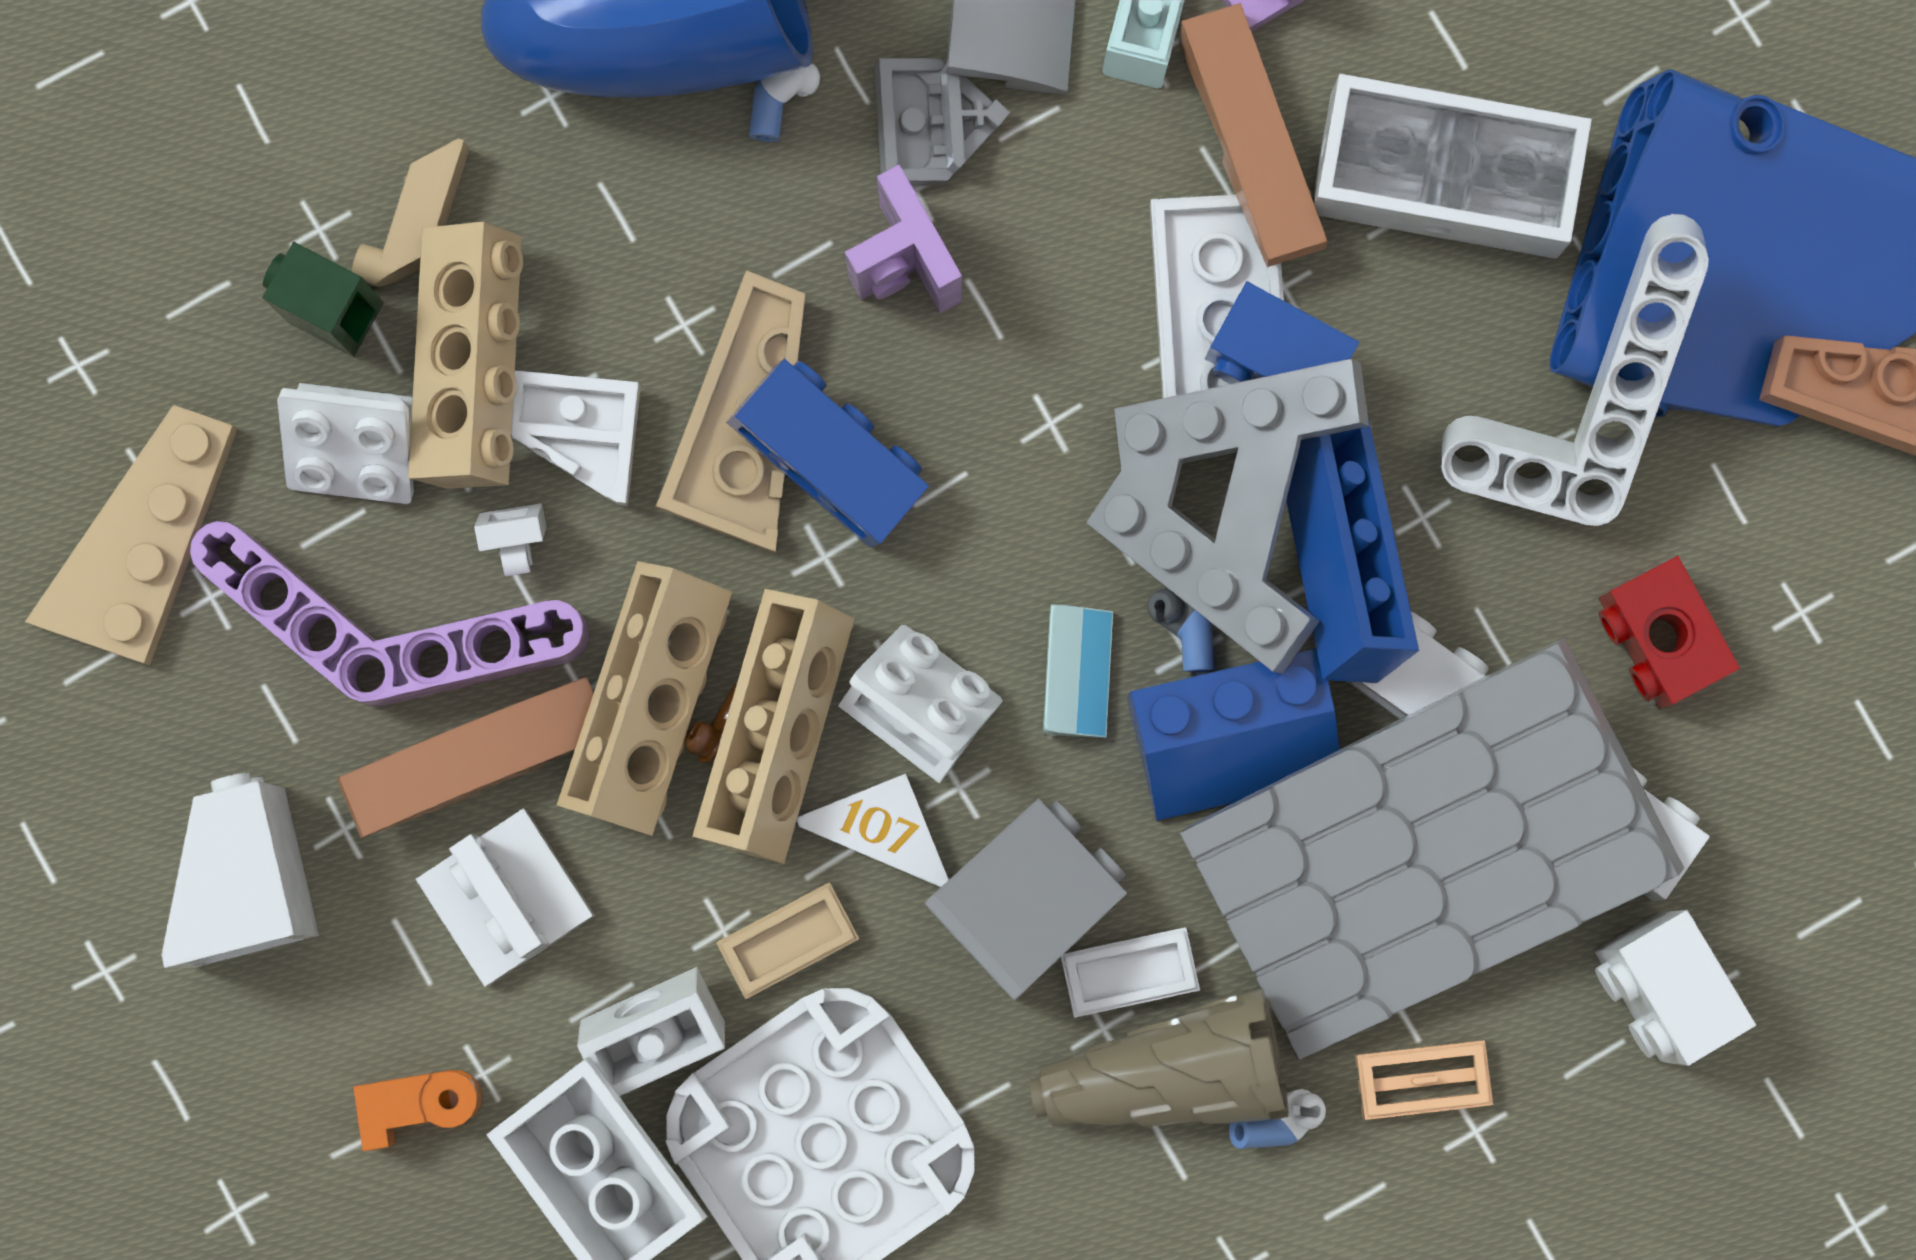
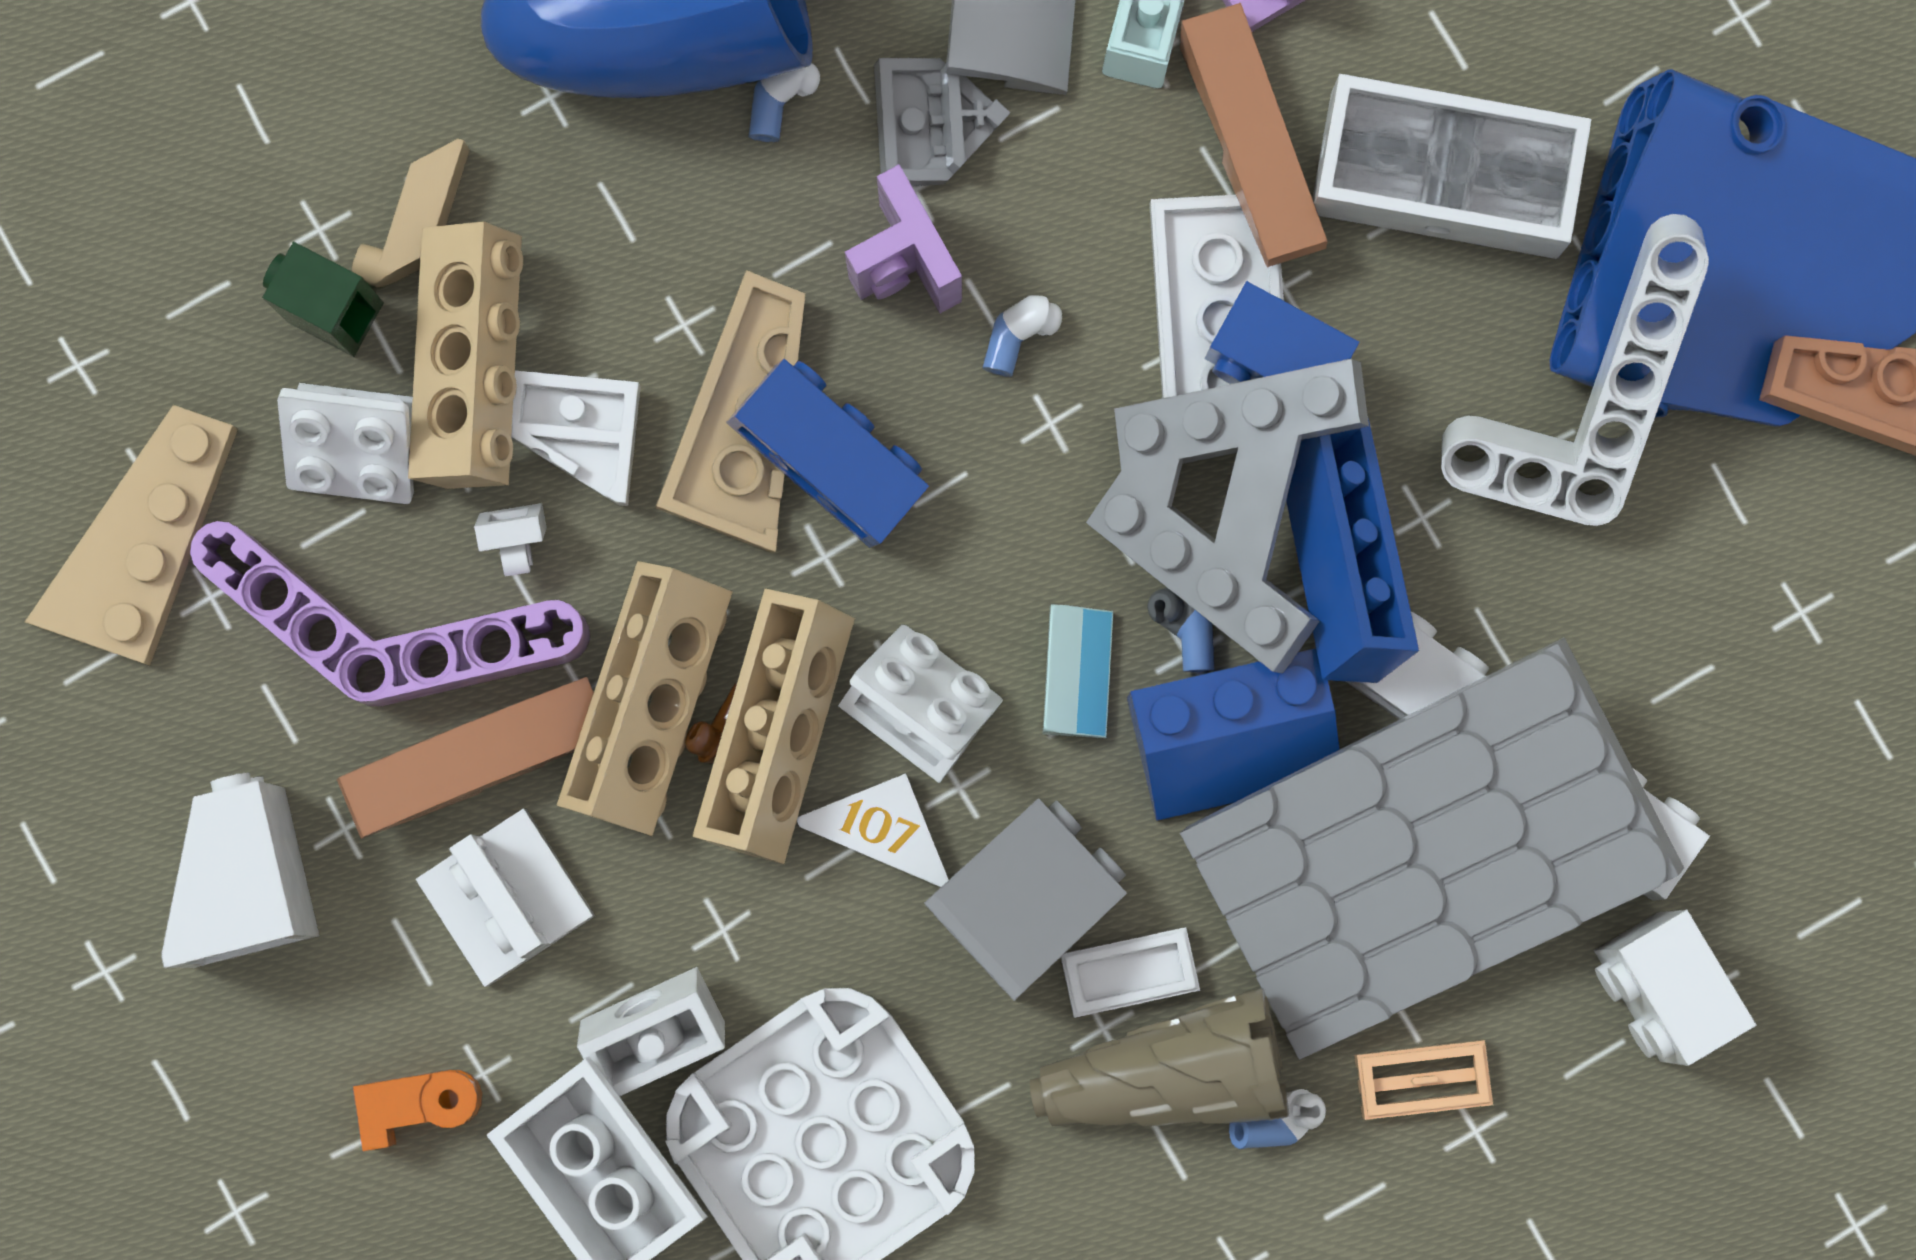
tan tile [716,882,860,999] -> none
red brick [1598,555,1740,709] -> none
none -> arm [983,295,1062,377]

